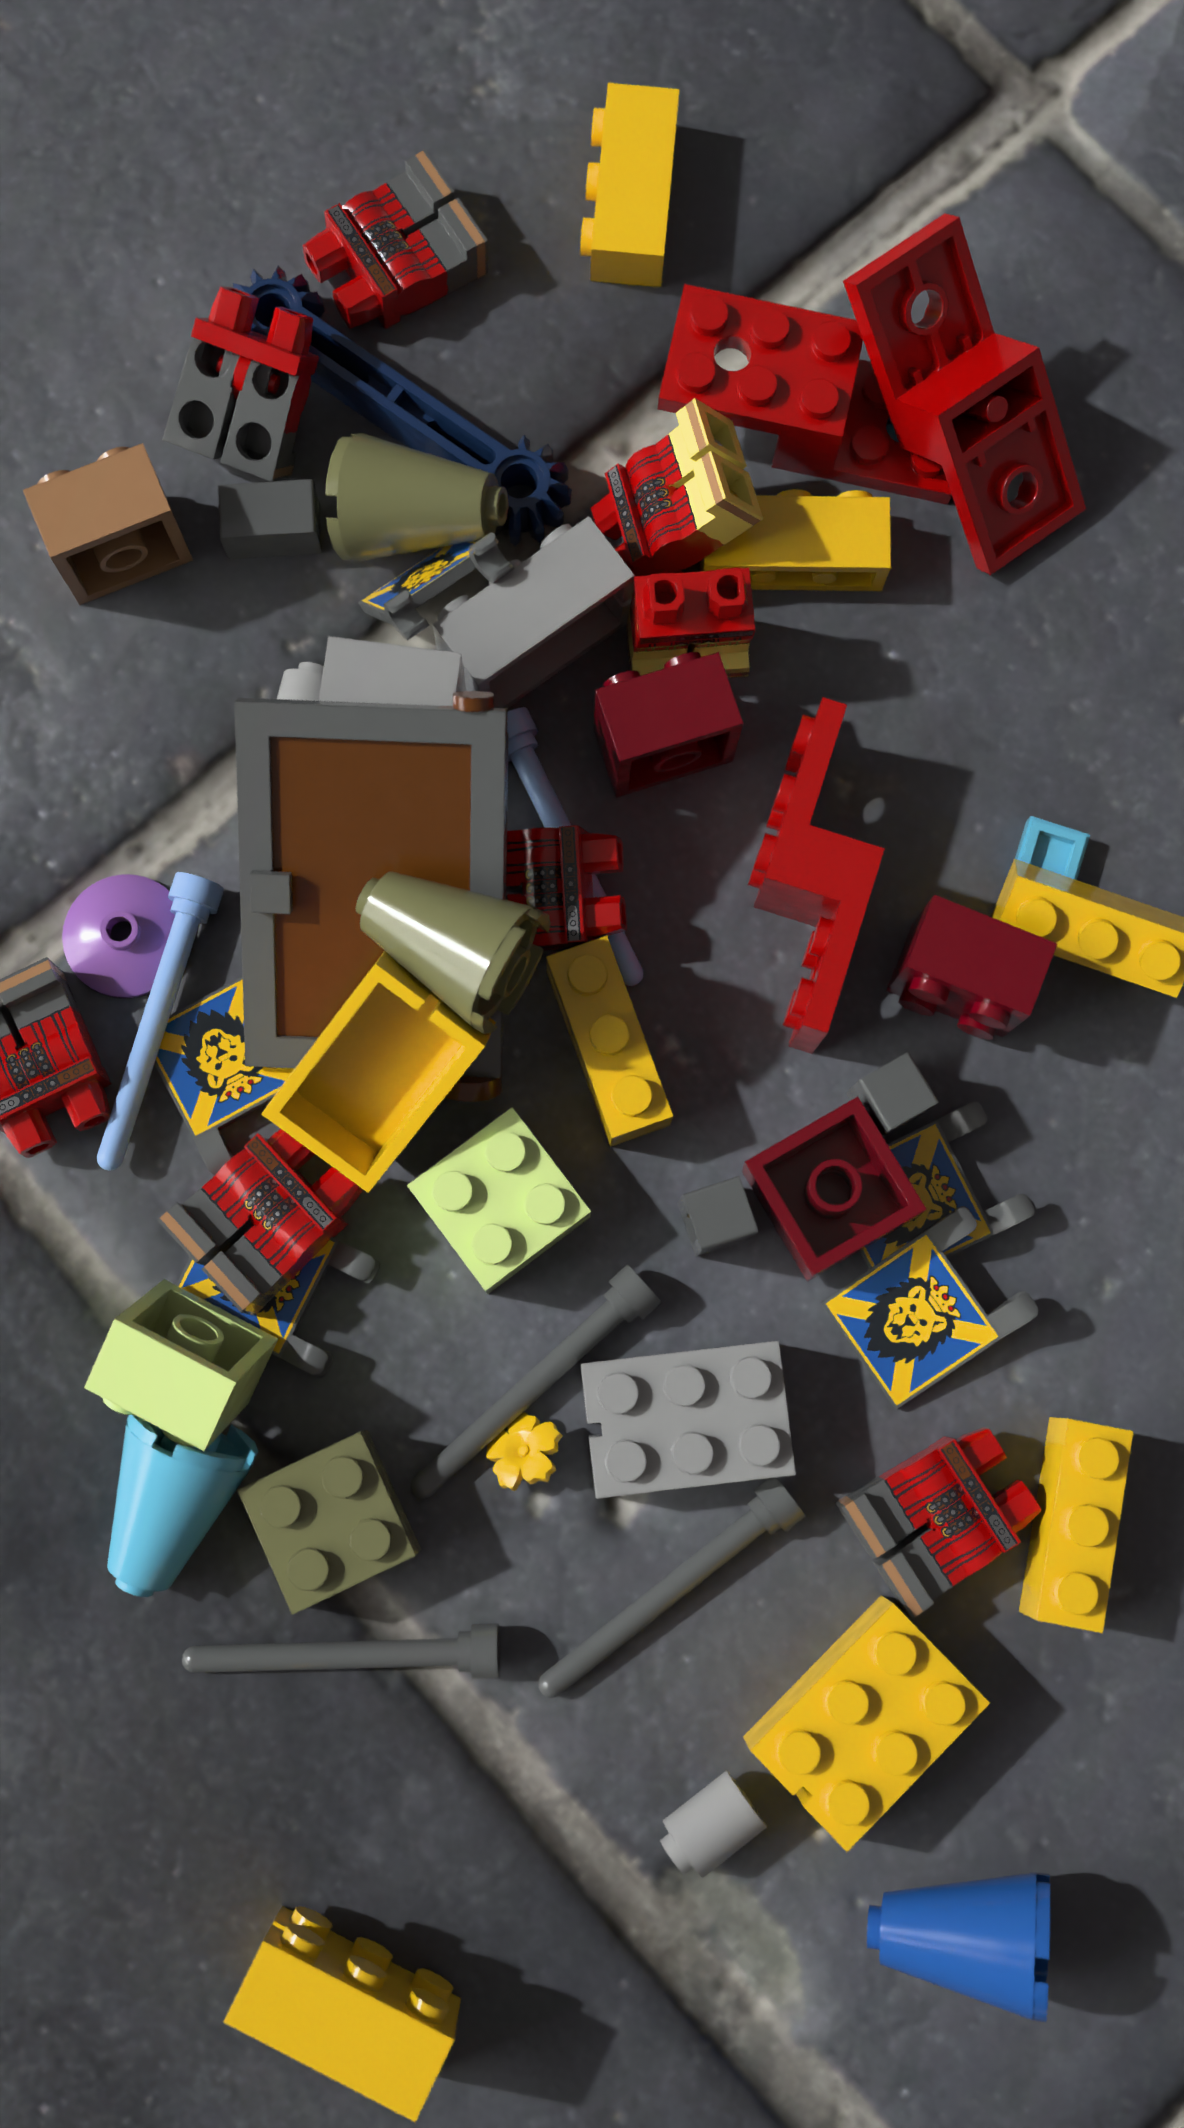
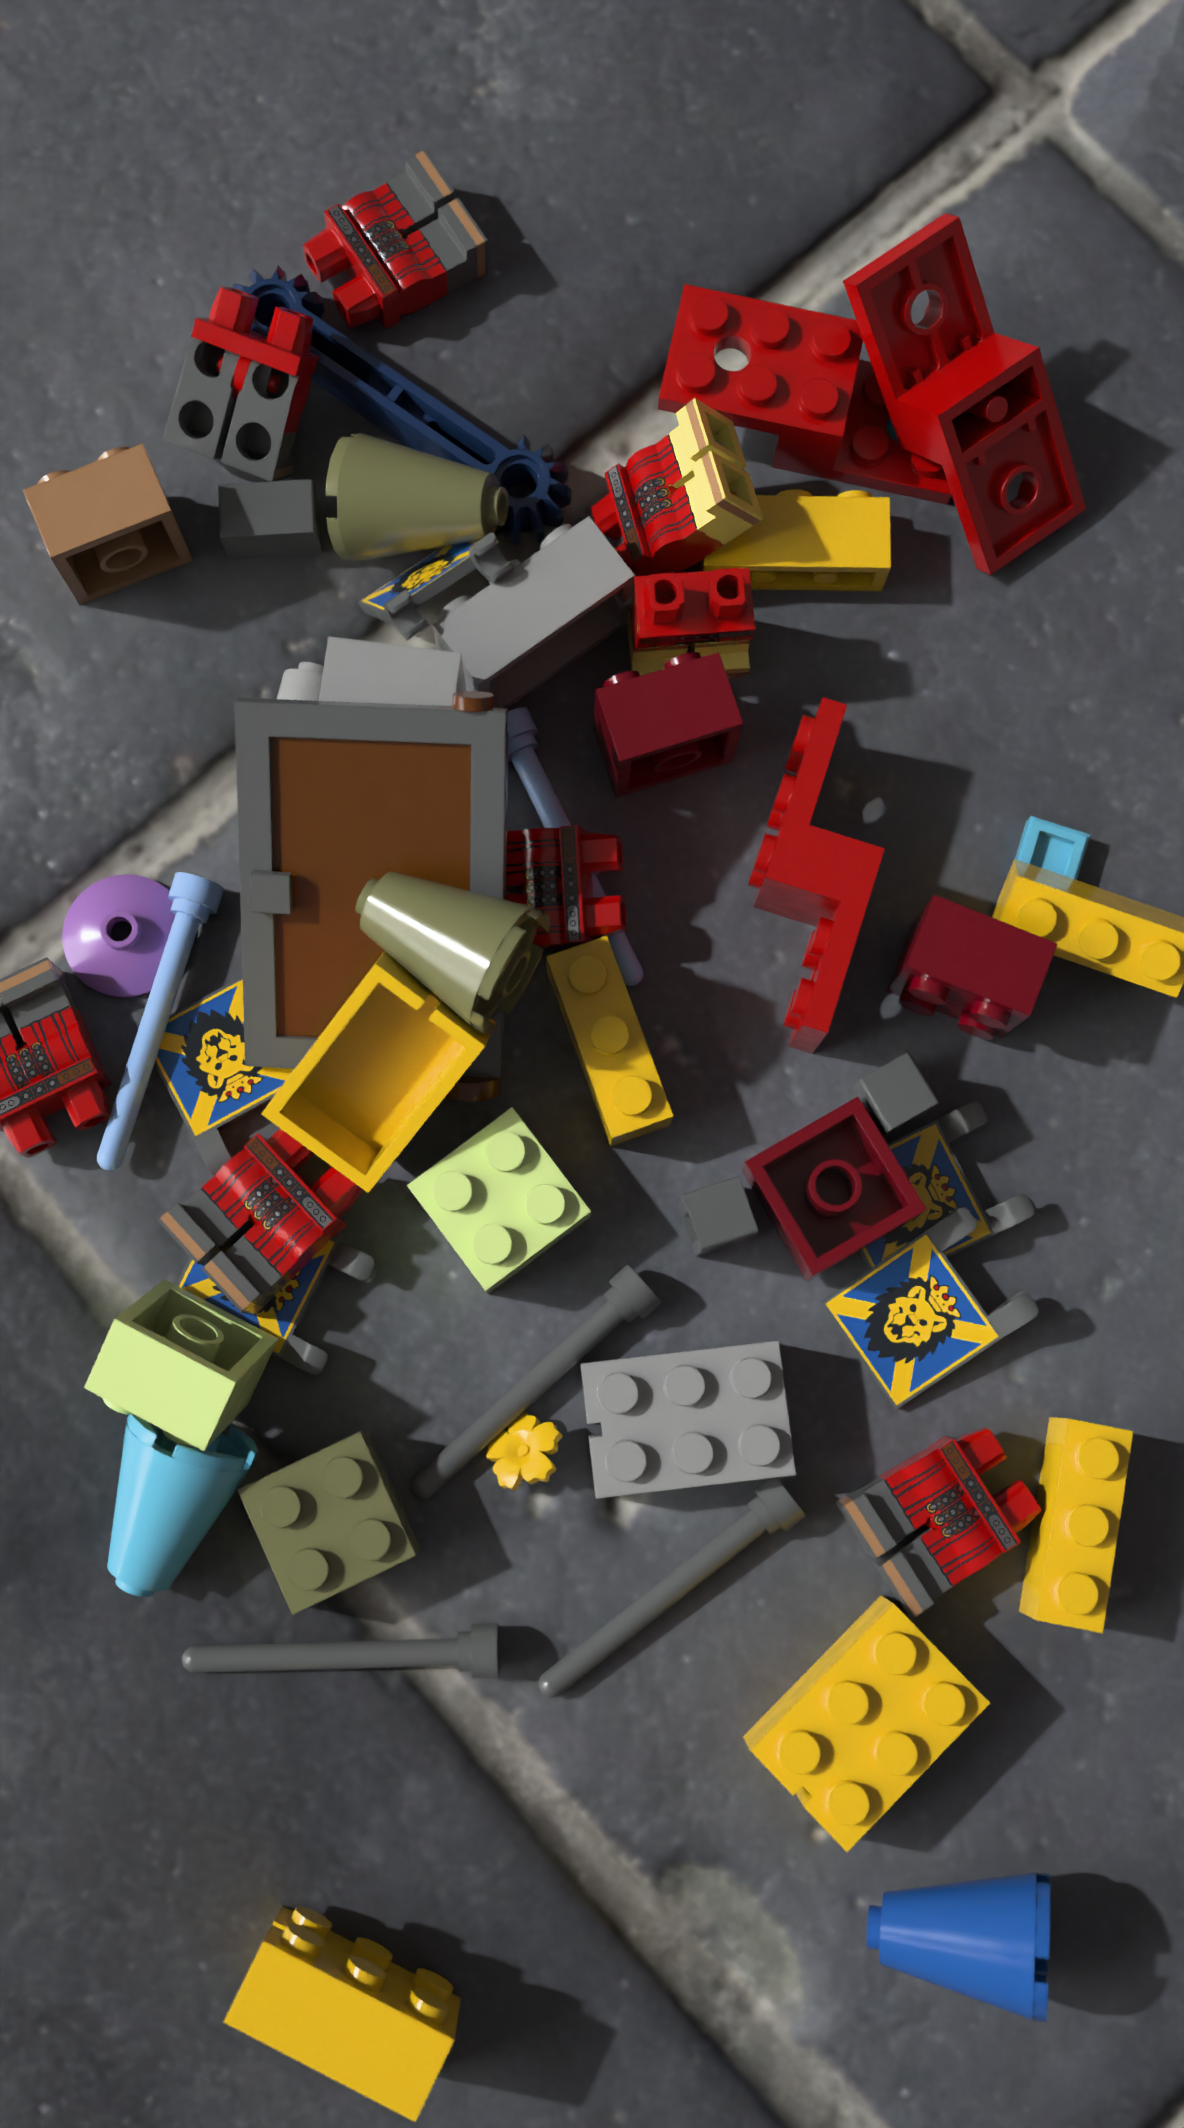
yellow brick [580,83,680,288] -> none
light grey brick [660,1770,768,1878] -> none

